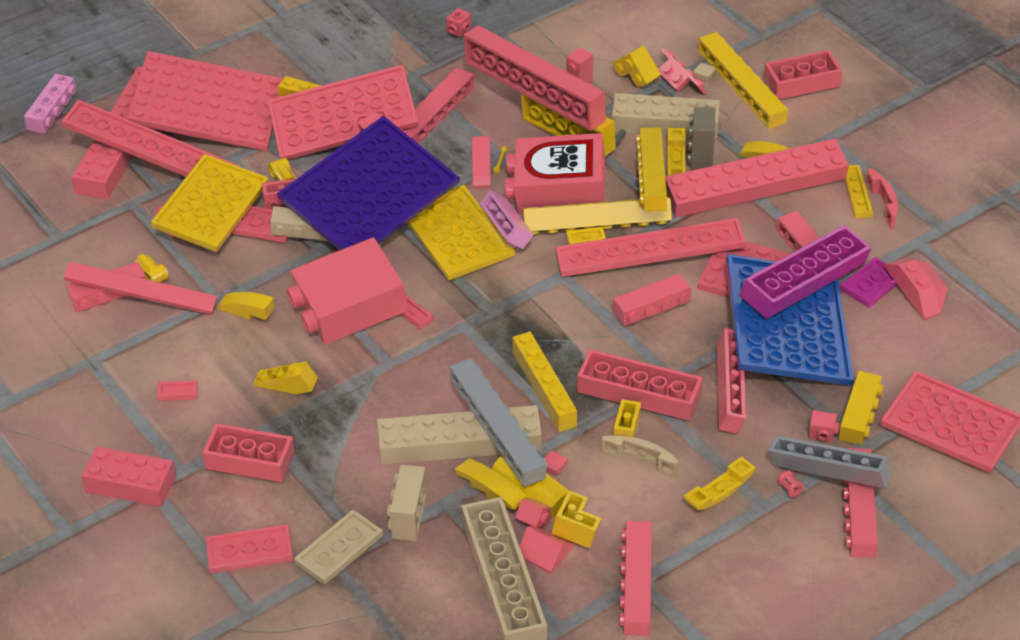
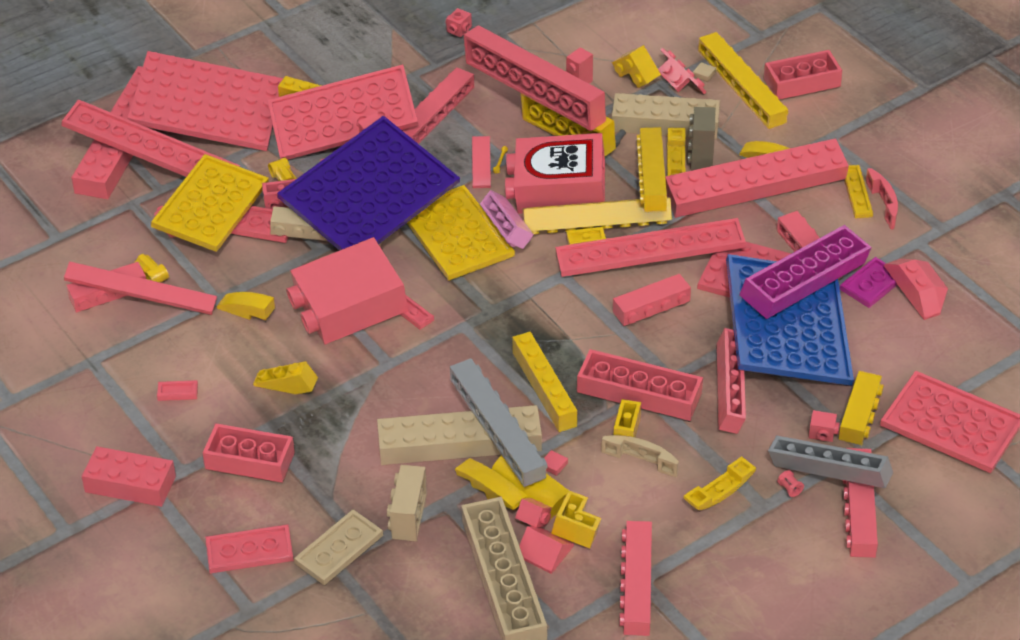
bright pink brick [24,74,77,134] -> none

